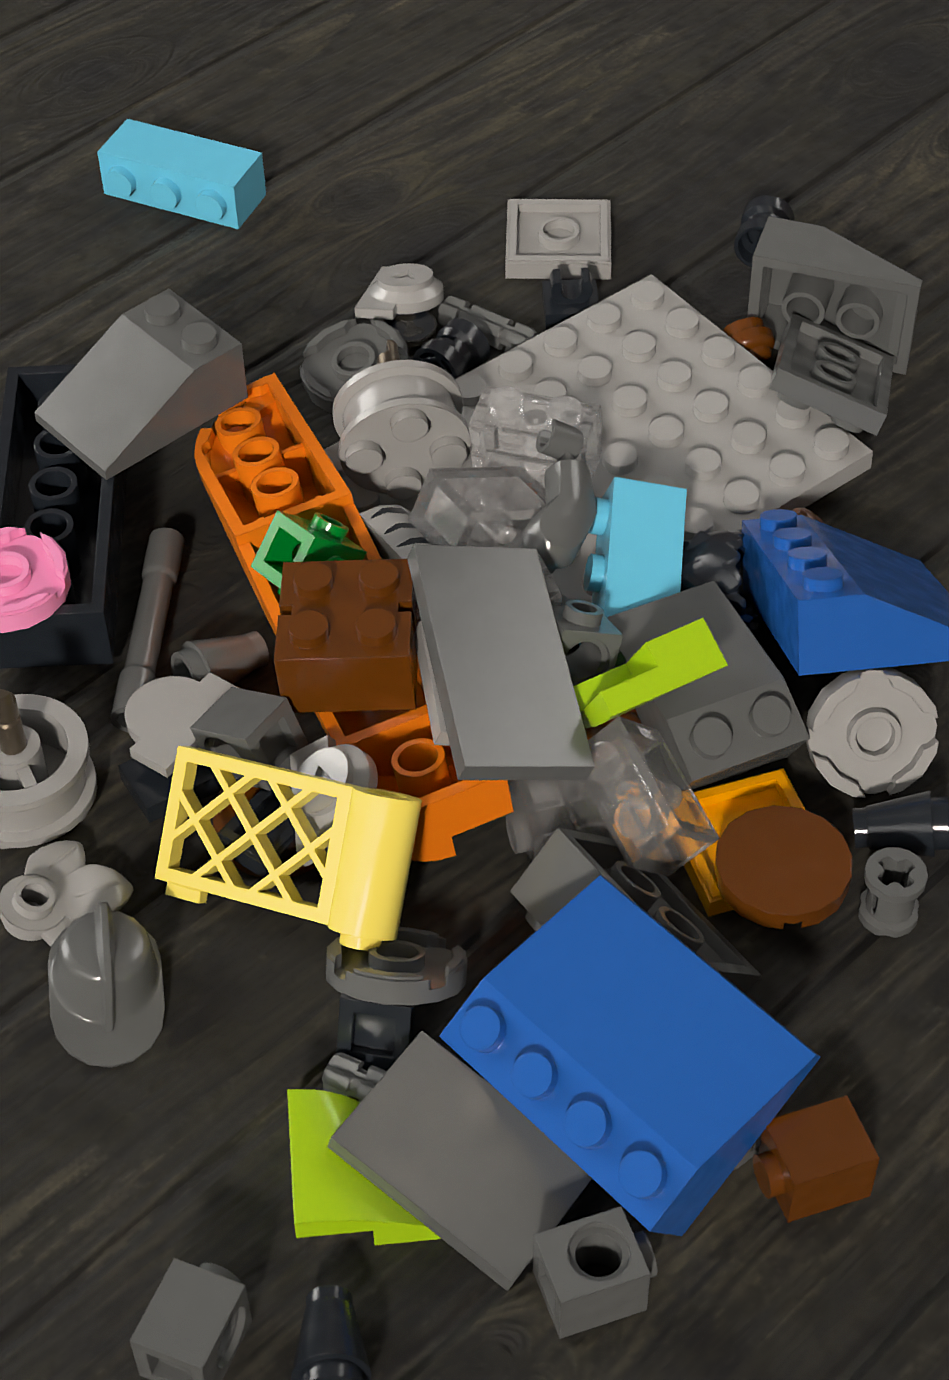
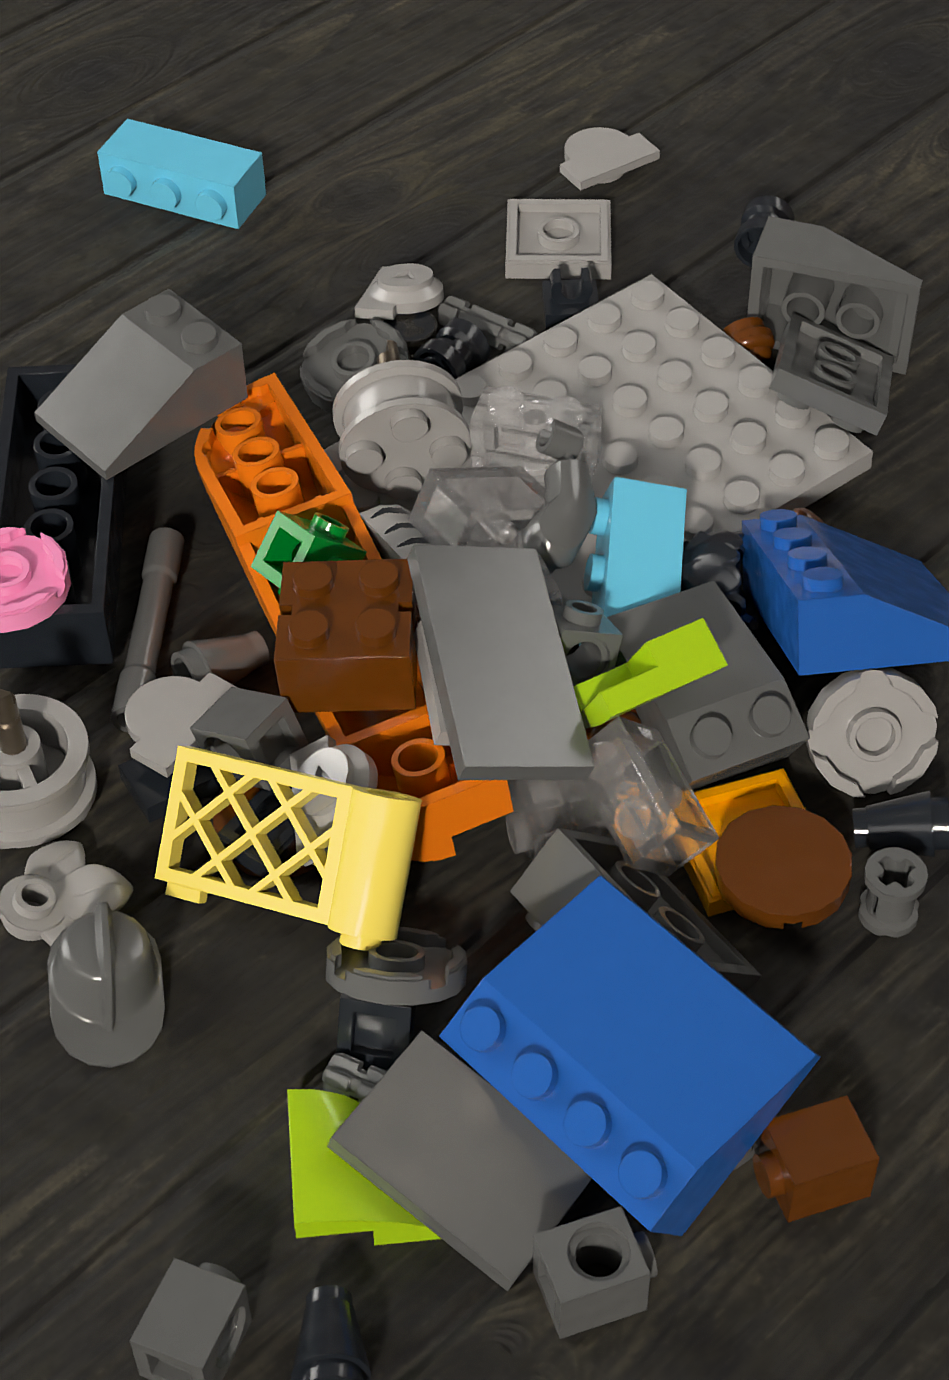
none -> light grey piece [560,127,660,191]

